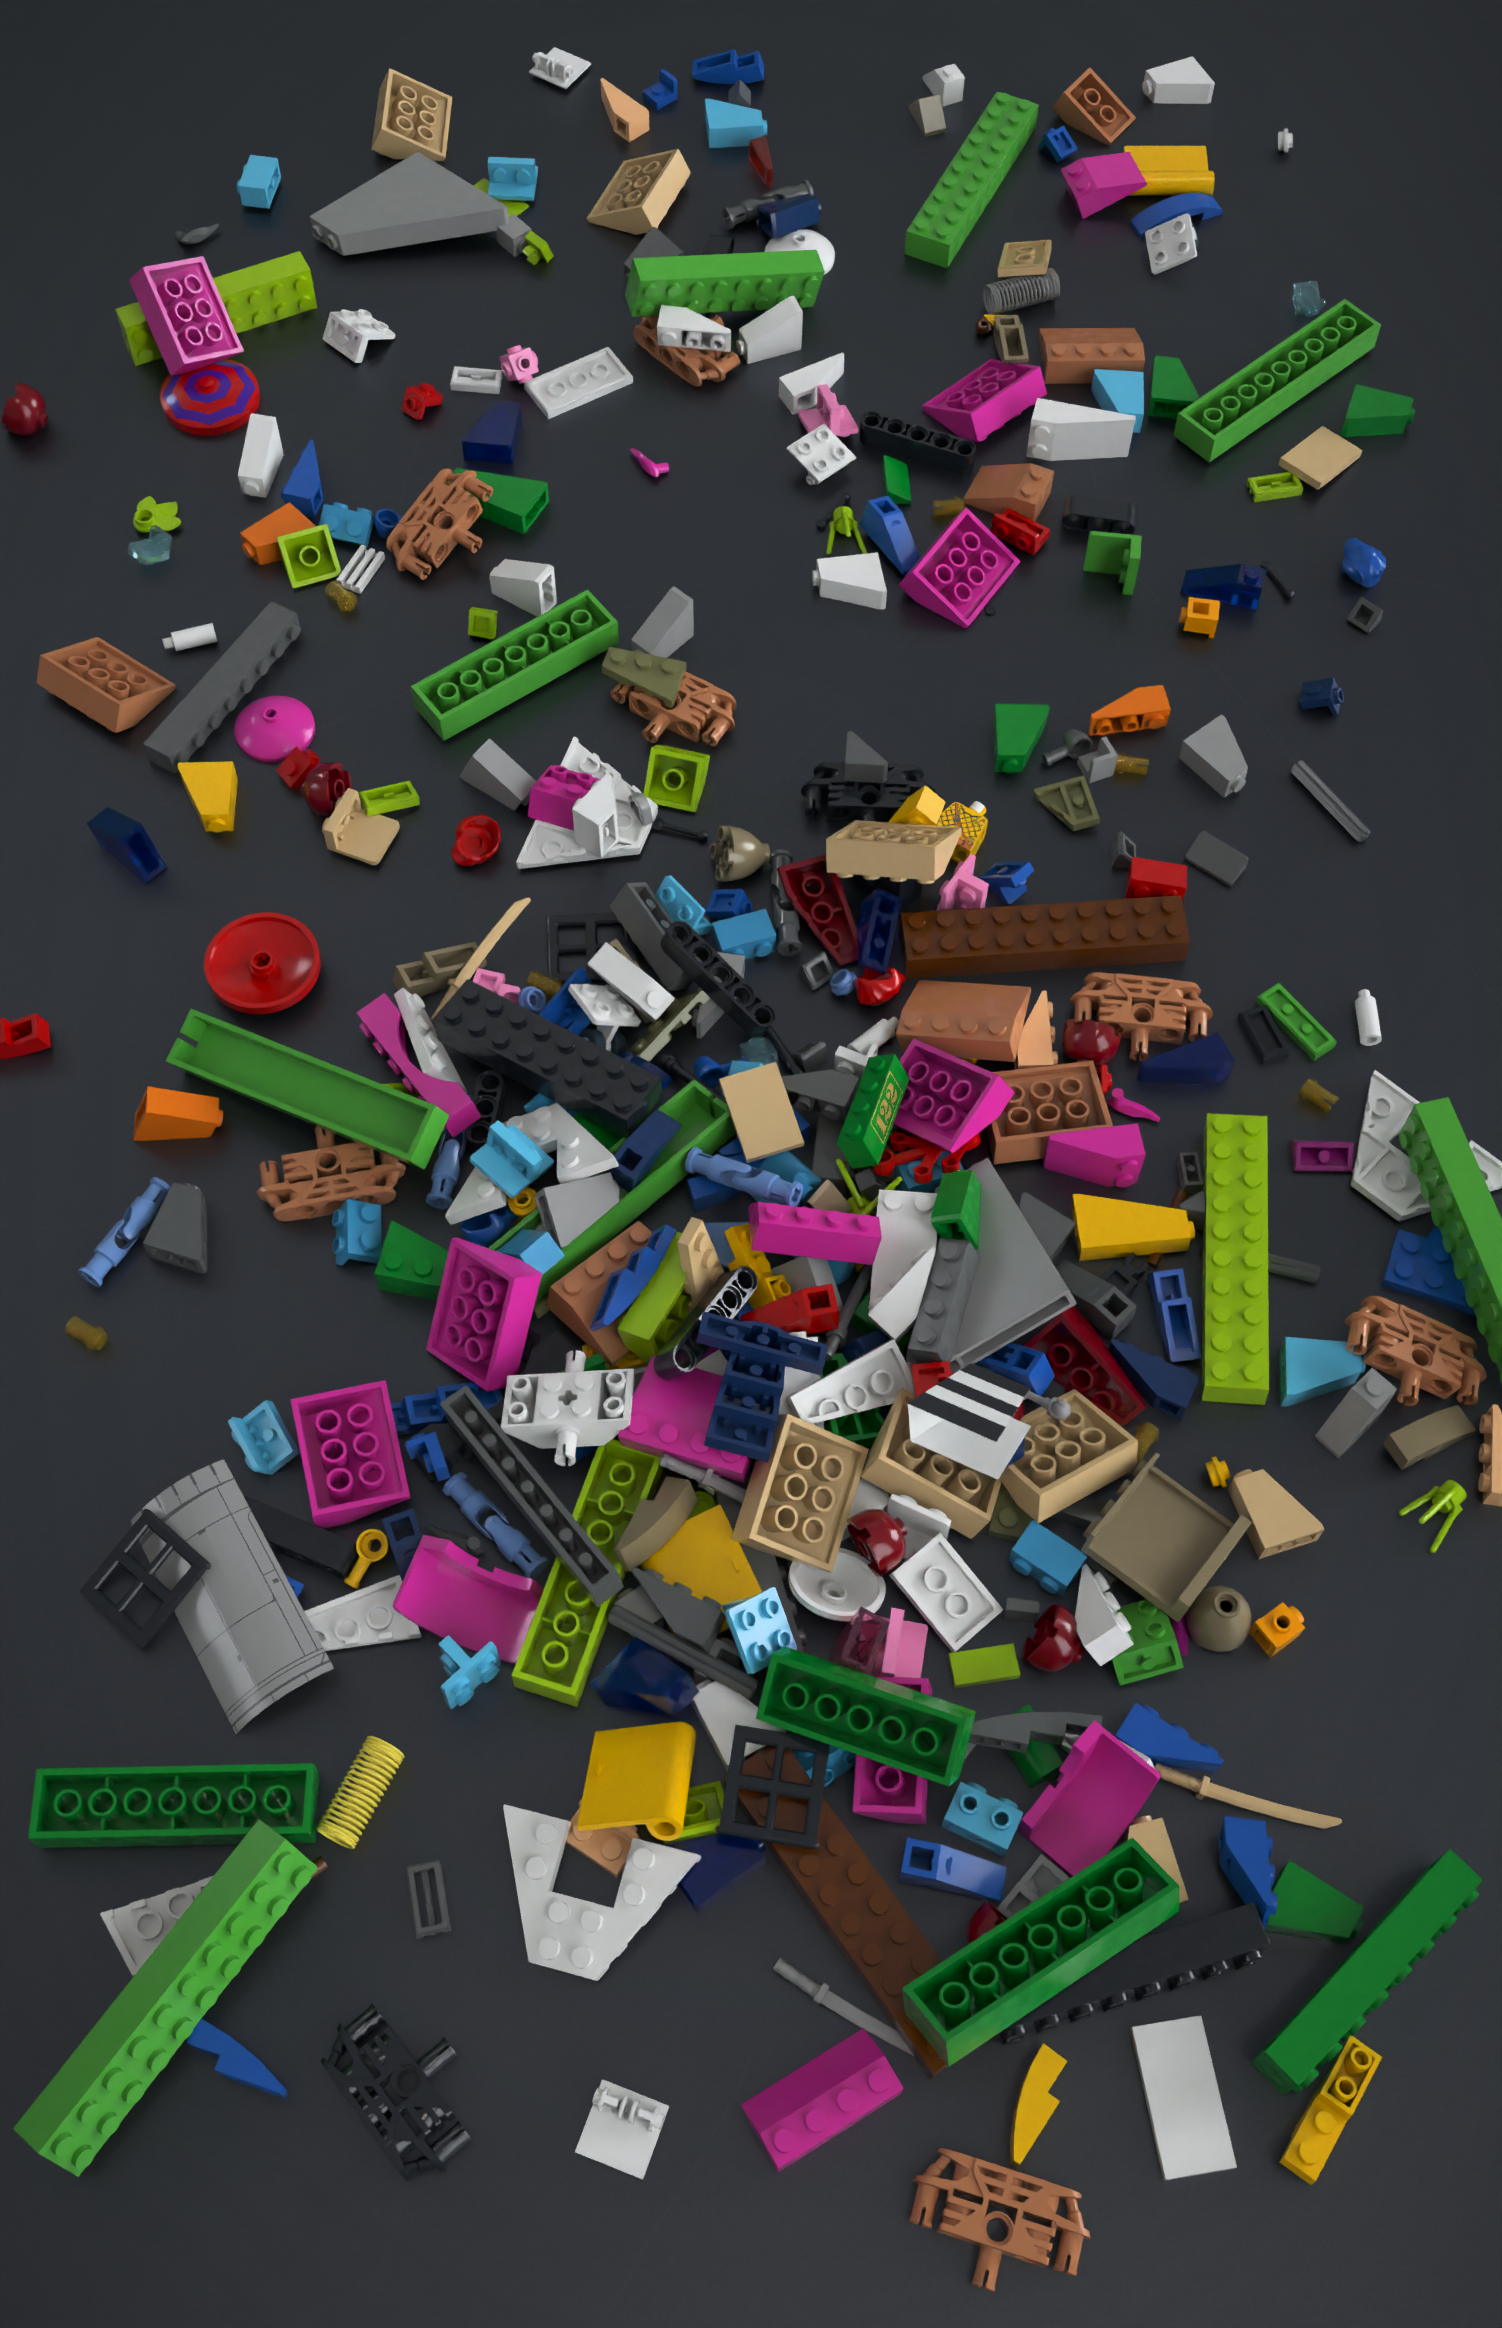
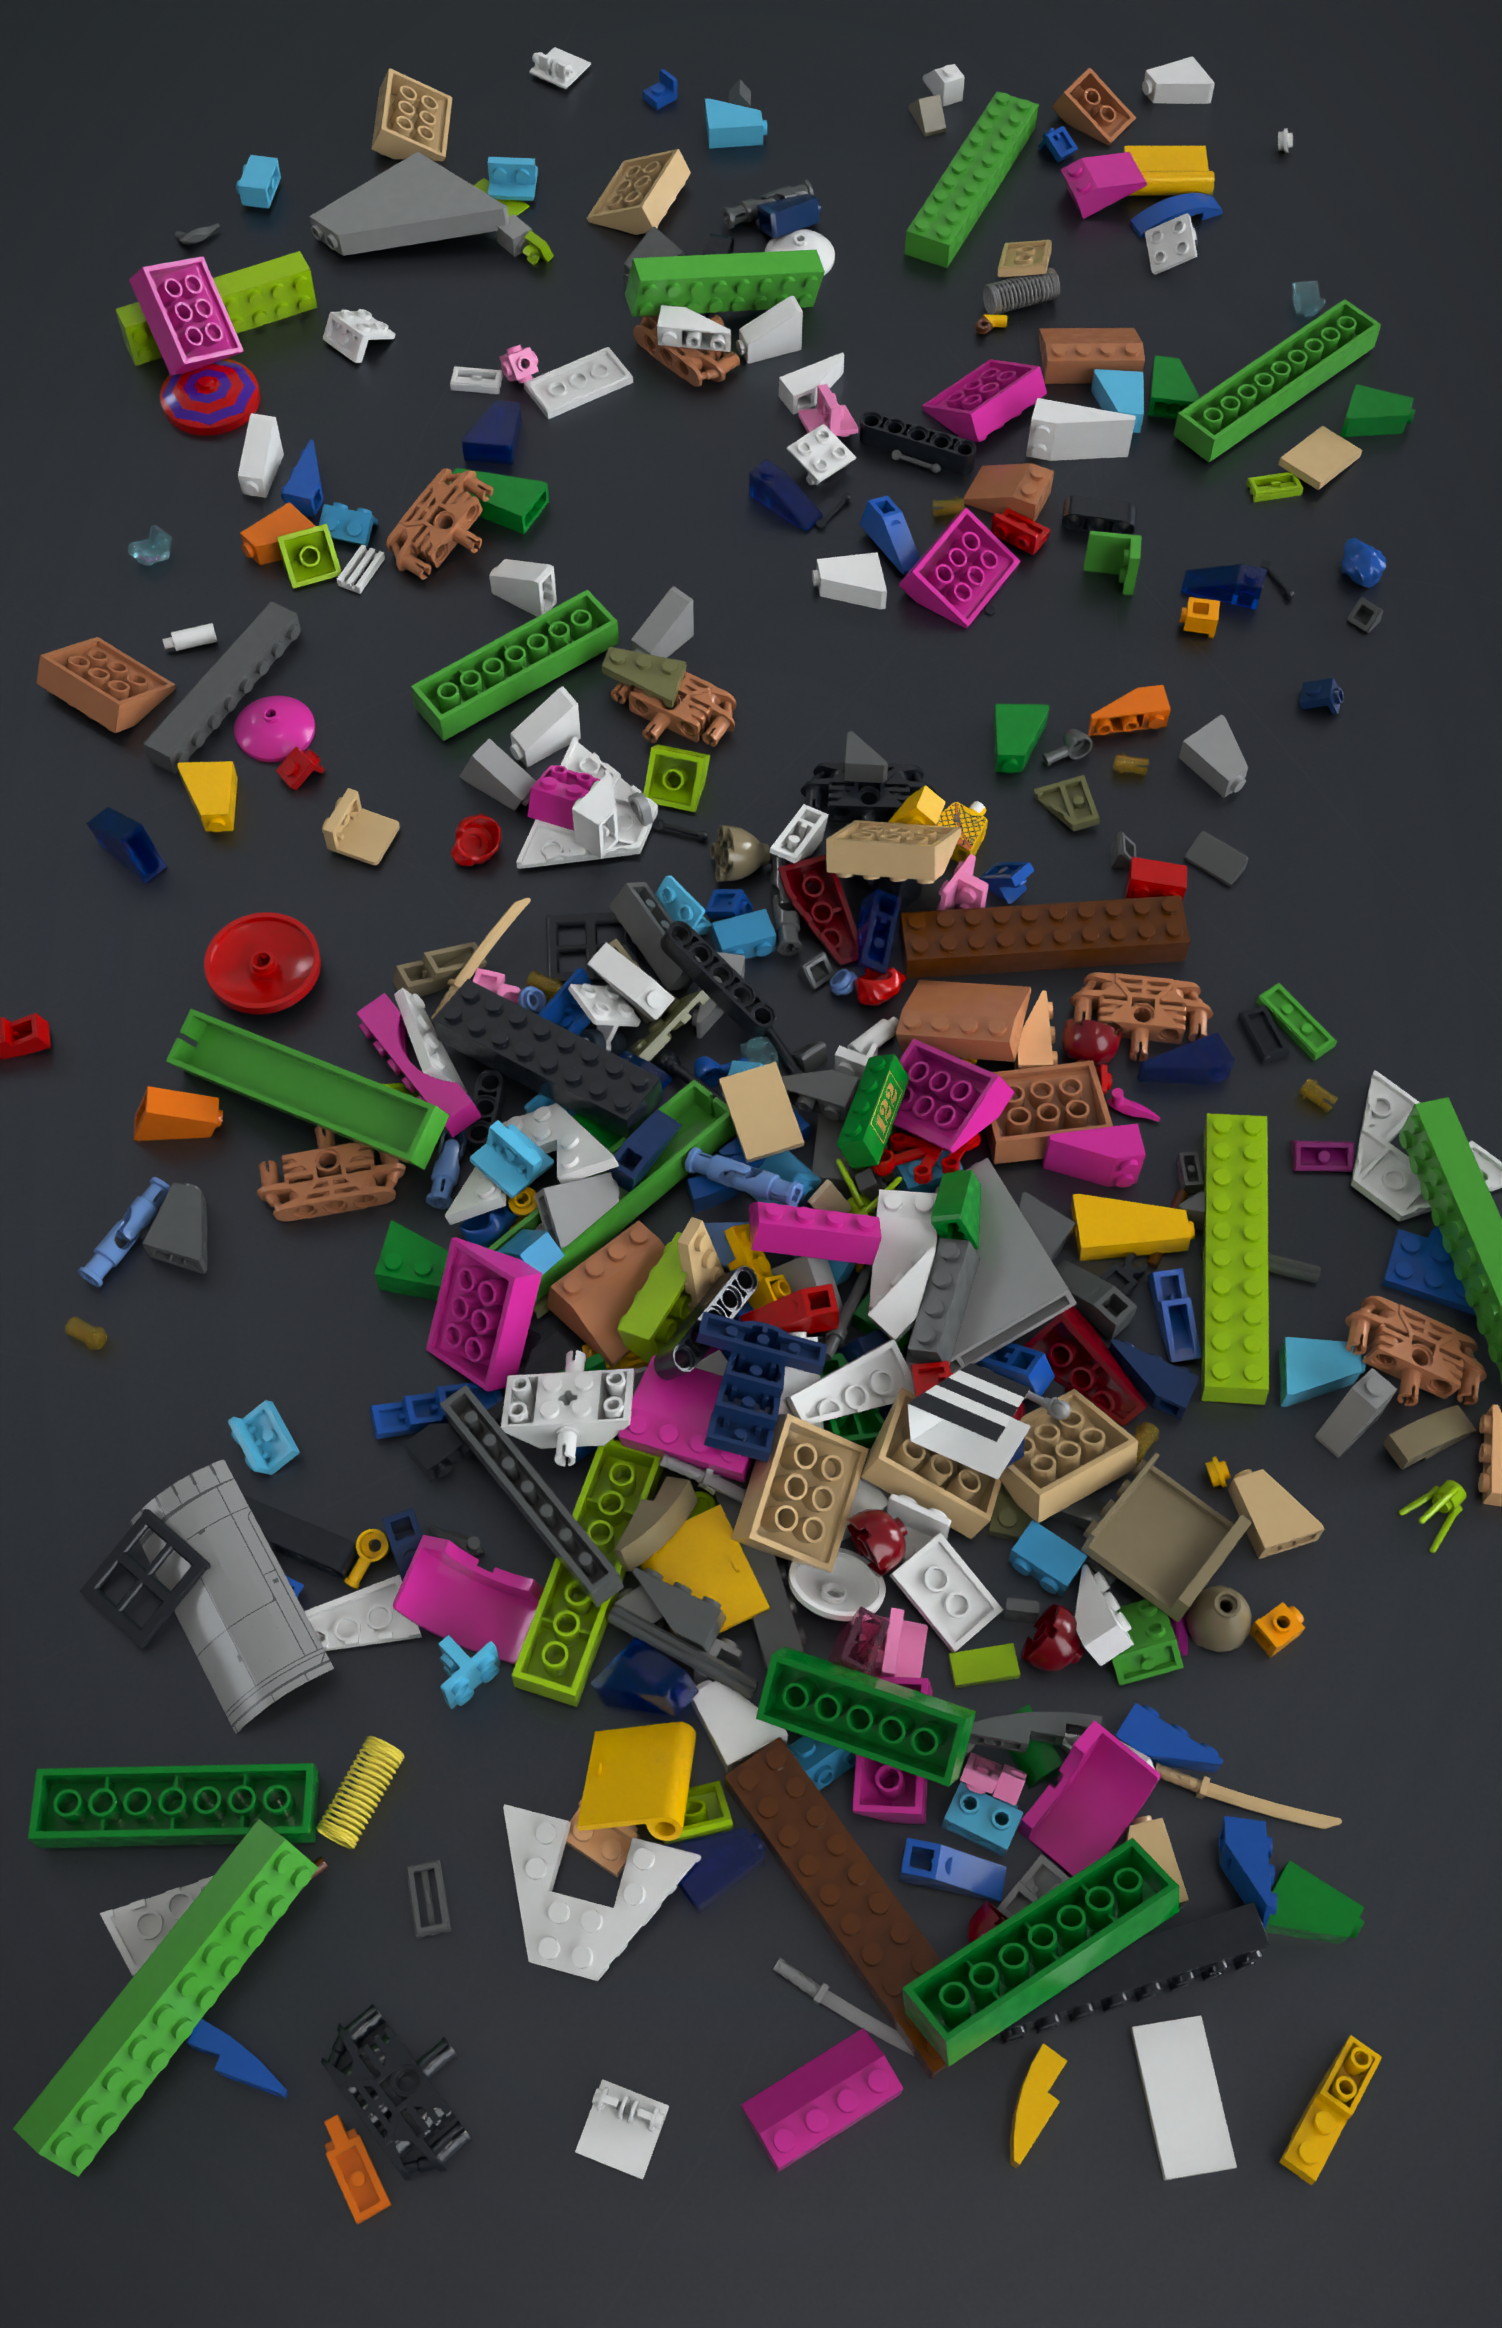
dark red cylinder [1,382,49,435] -> none
lime plate [133,496,181,532] -> none
dark pink slope [290,1380,410,1529] -> none
dark red cylinder [301,762,352,817] -> none
clear yellow pin [325,581,357,611] -> none
dark azure bracket [332,1199,382,1266] -> none
lime tile [358,781,420,817] -> none
blue bar [375,509,405,539] -> none
red bracket [401,383,444,420] -> none
blue bracket [405,1432,450,1482] -> none
medium blue piece [442,1472,549,1579] -> none
lime tile [468,607,497,639] -> none
blue slope [590,1224,676,1331] -> none
light nougat slope [600,78,649,143] -> none
dark pink bar [630,448,669,477] -> none
blue slope [692,49,764,84] -> none
black window [715,1724,830,1850] -> none
medium azure bracket [722,1587,797,1674] -> none
clear red slope [749,136,773,188] -> none
lime plant [826,506,867,555] -> none
green slope [882,455,911,504] -> none
nougat piece [908,2148,1091,2292] -> none
dark tan slope [993,315,1029,364] -> none
light grey panel [1077,736,1118,783] -> none
green brick [1251,1849,1483,2095] -> none
dark grey axle [1291,760,1370,842] -> none
white cylinder [1355,989,1382,1046] -> none
none -> orange hinge [324,2114,392,2224]
none -> white slope [510,686,581,768]
none -> clear blue slope [749,459,823,532]
none -> white slope [769,804,829,863]
none -> dark grey hinge [892,450,941,473]
none -> bright pink plate [960,1752,1027,1805]

